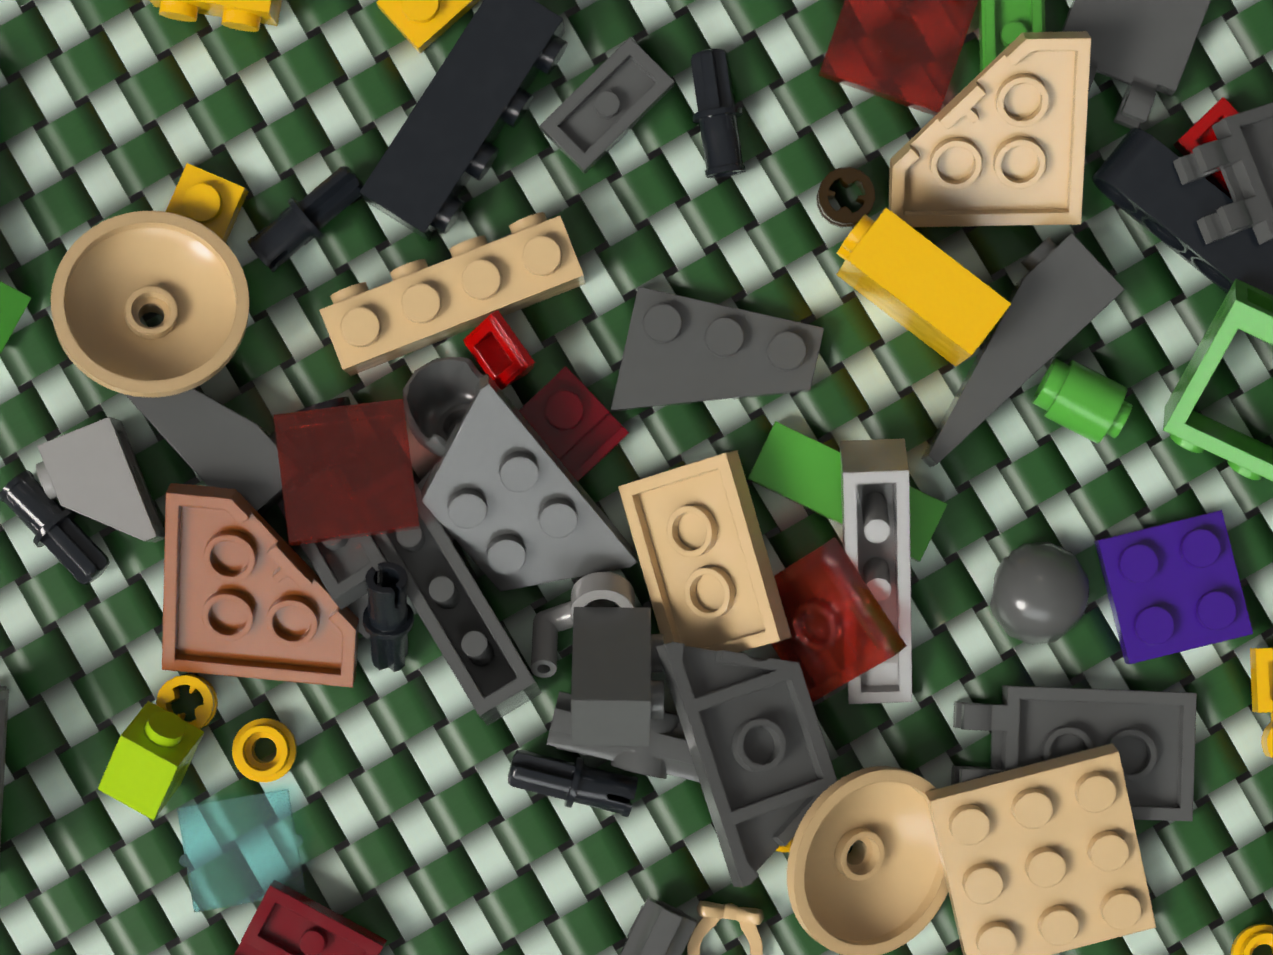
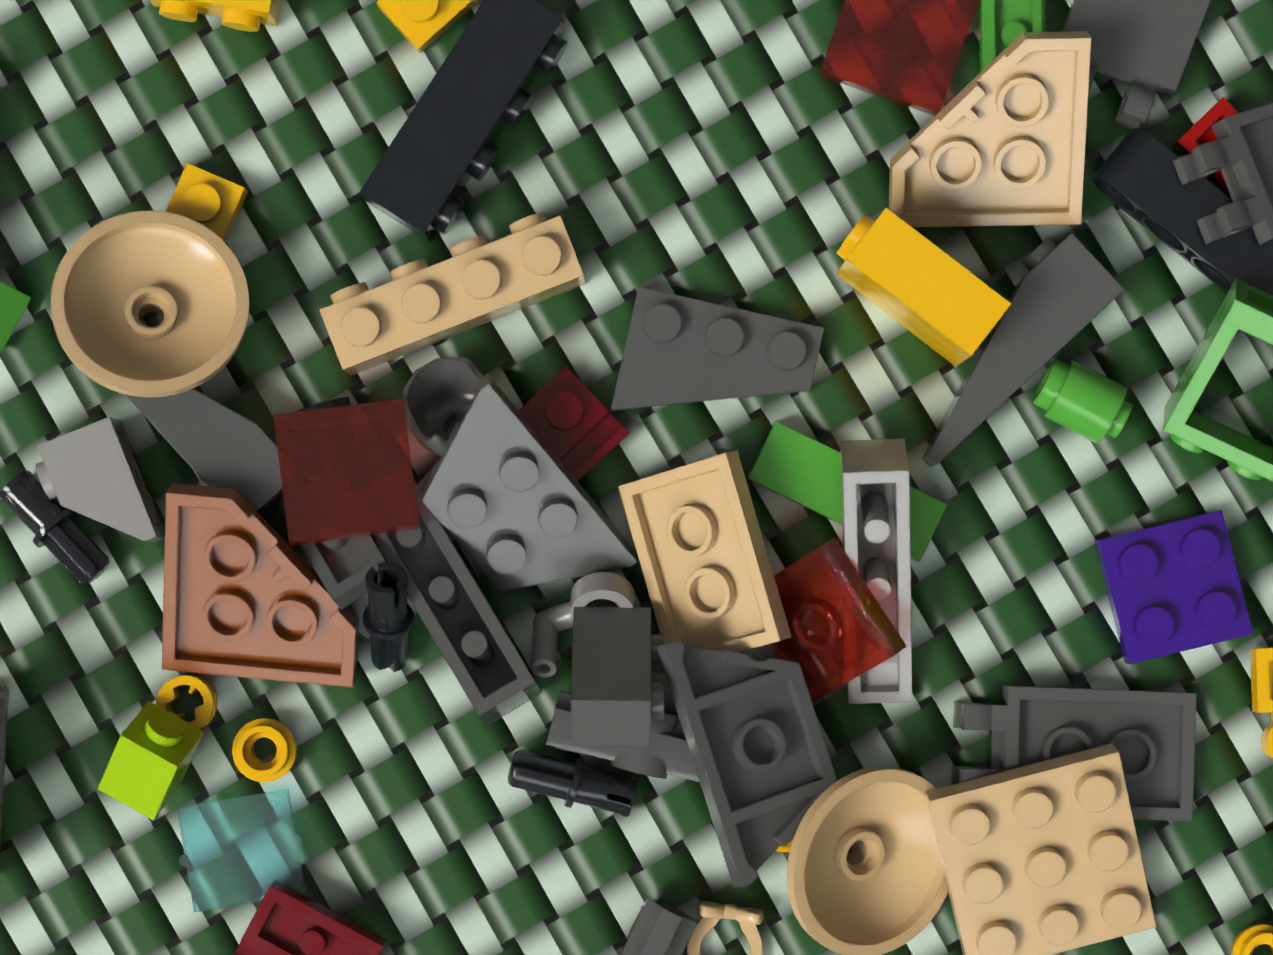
black axle [247,166,364,272] -> none
red slope [463,310,535,390] -> none
dark grey plate [540,37,675,174] -> none
black axle [691,49,746,178] -> none
dark brown bush [816,167,875,228] -> none
dark grey hair [990,542,1089,645] -> none

